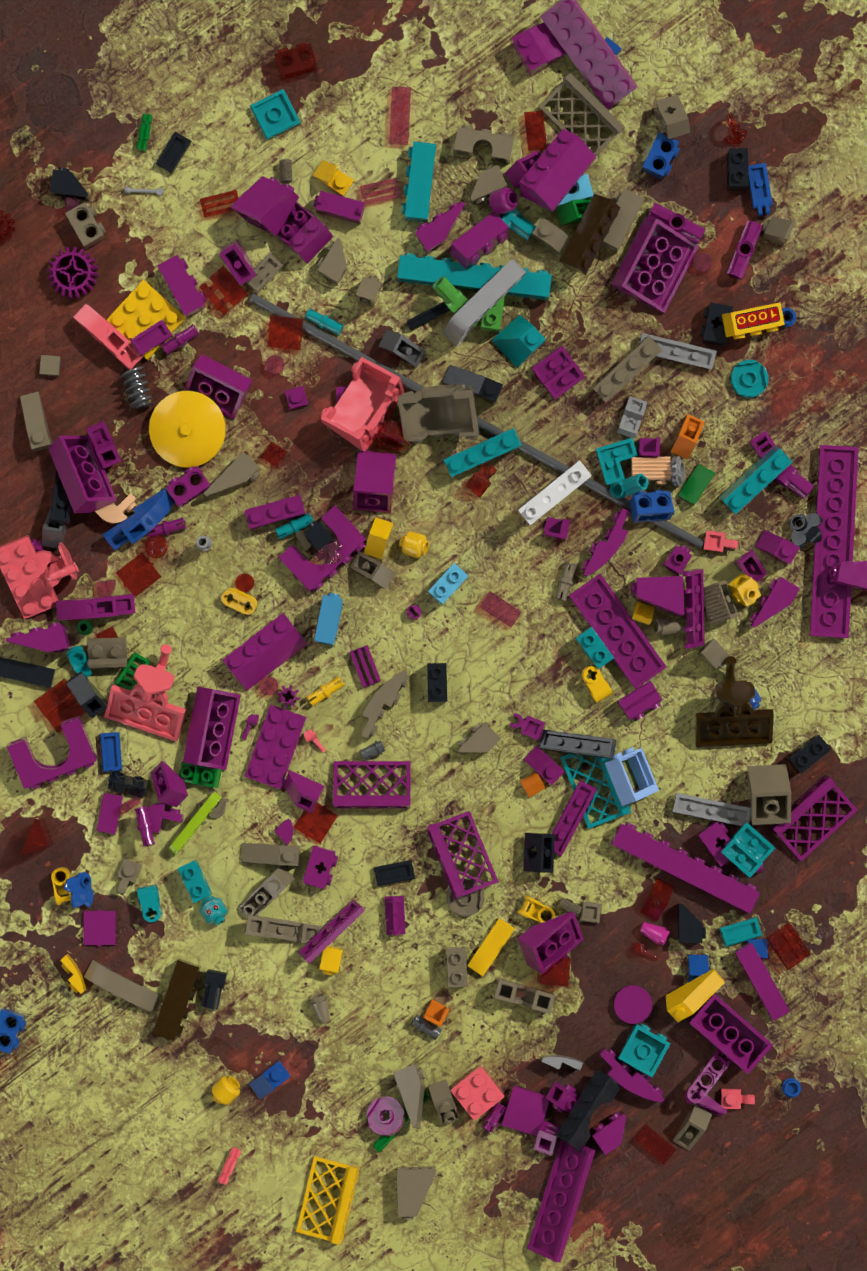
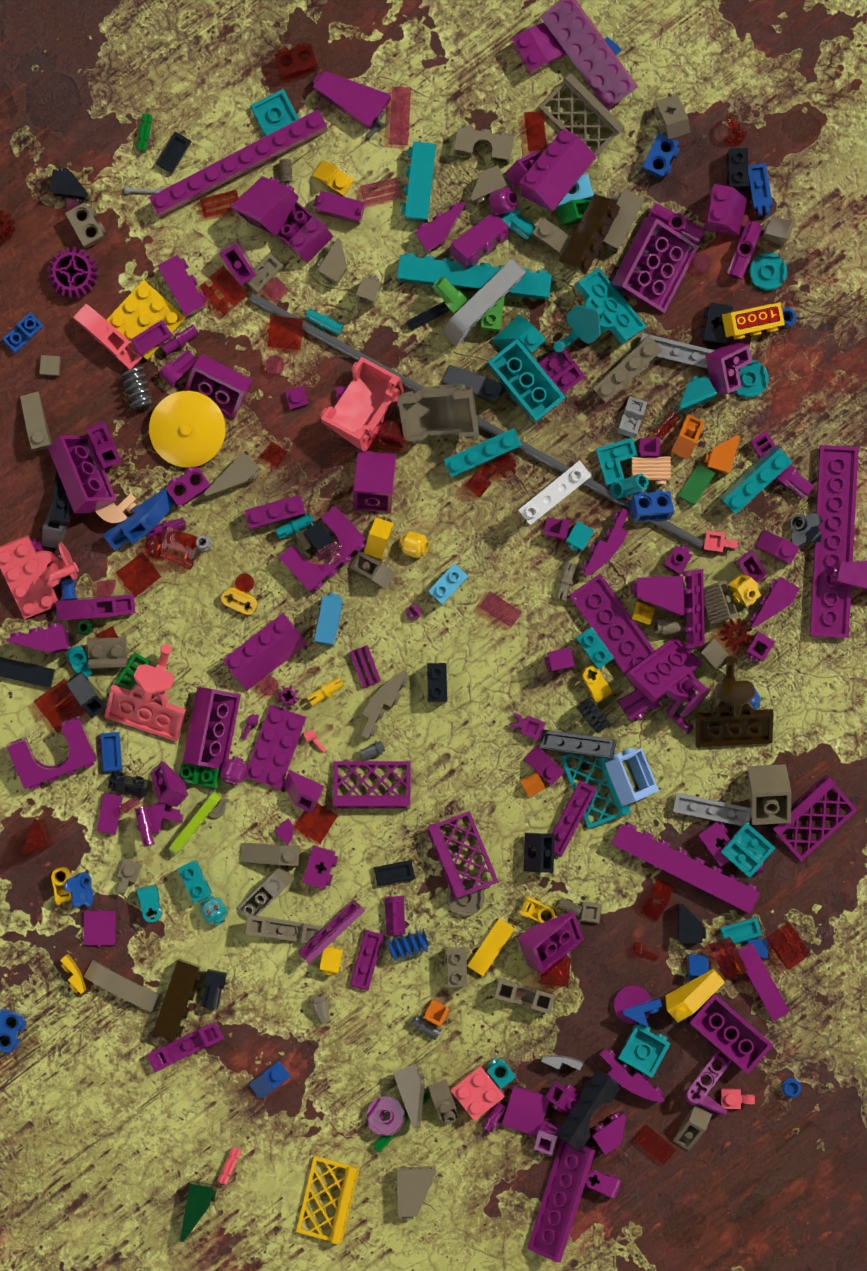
yellow head [212,1076,240,1105] -> none
dark grey slope [378,330,425,368] -> none
dark tan slope [458,723,501,753] -> none
dark pink cone [640,922,670,946] -> none
light grey gear [670,456,685,487] -> none
black brick [787,734,831,774] -> none
none -> blue slope [2,312,44,354]
none -> blue bush [59,579,78,600]
none -> magenta slope [147,1021,224,1072]
none -> magenta brick [149,109,328,218]
none -> clear red plate [155,526,198,570]
none -> magenta piece [159,349,197,387]
none -> dark green slope [180,1181,217,1242]
none -> magenta head [220,756,248,786]
none -> clear pink plate [262,276,289,304]
none -> magenta slope [313,71,391,130]
none -> magenta tile [350,929,384,991]
none -> dark grey hand [366,114,389,139]
none -> blue piece [387,928,429,962]
none -> teal slope [486,339,566,425]
none -> teal brick [486,1057,516,1089]
none -> clear red tile [492,453,517,478]
none -> magenta brick [544,647,575,672]
none -> teal plate [553,268,647,352]
none -> teal brick [566,521,594,552]
none -> black tyre [576,697,610,733]
none -> magenta piece [585,1169,622,1199]
none -> blue slope [622,997,662,1027]
none -> magenta plate [626,637,711,734]
none -> clear red pin [653,410,680,440]
none -> teal slope [676,375,717,413]
none -> magenta slope [703,184,747,237]
none -> orange slope [704,435,741,475]
none -> magenta brick [705,341,752,394]
none -> clear red plate [708,937,747,979]
none -> clear red gear [720,618,753,651]
none -> magenta brick [745,632,775,663]
none -> teal tile [749,252,787,291]

